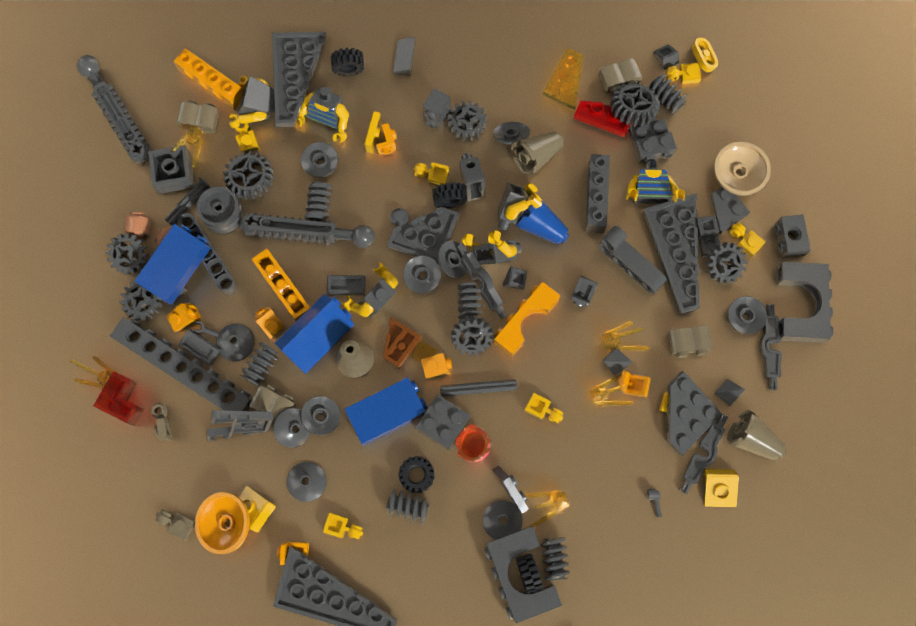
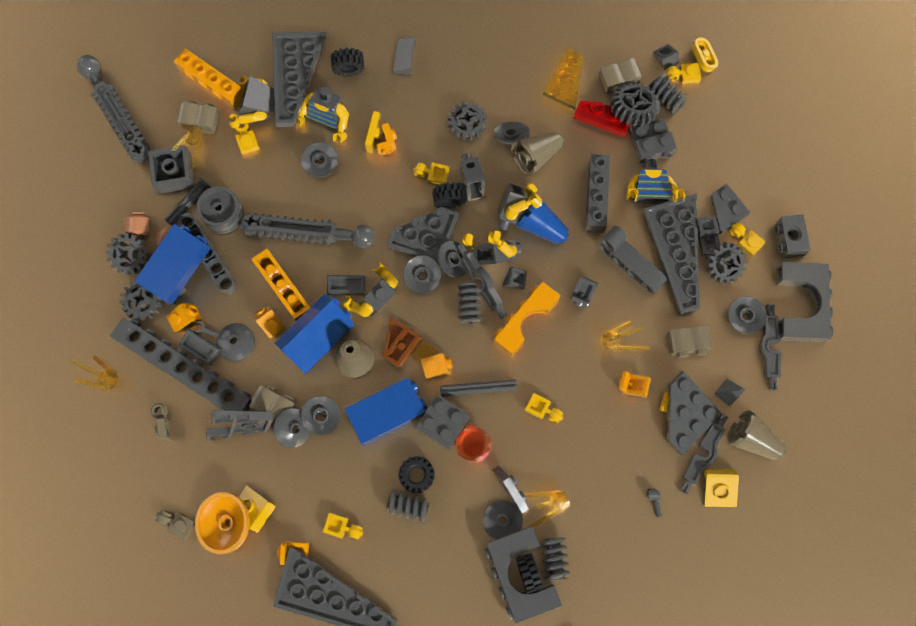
clear red brick [93,371,144,427] -> none
dark grey gear [223,150,274,200] -> none
dark grey piece [239,342,278,386] -> none
dark grey dish [287,462,327,502] -> none
dark grey piece [304,182,332,222] -> none
dark grey plate [390,208,409,226] -> none
dark grey brick [422,88,451,130] -> none
dark grey gear [451,315,493,356] -> none
clear yellow plant [590,371,633,407] -> none
dark grey slope [602,348,632,375] -> none
tan dish [714,142,771,196] -> none

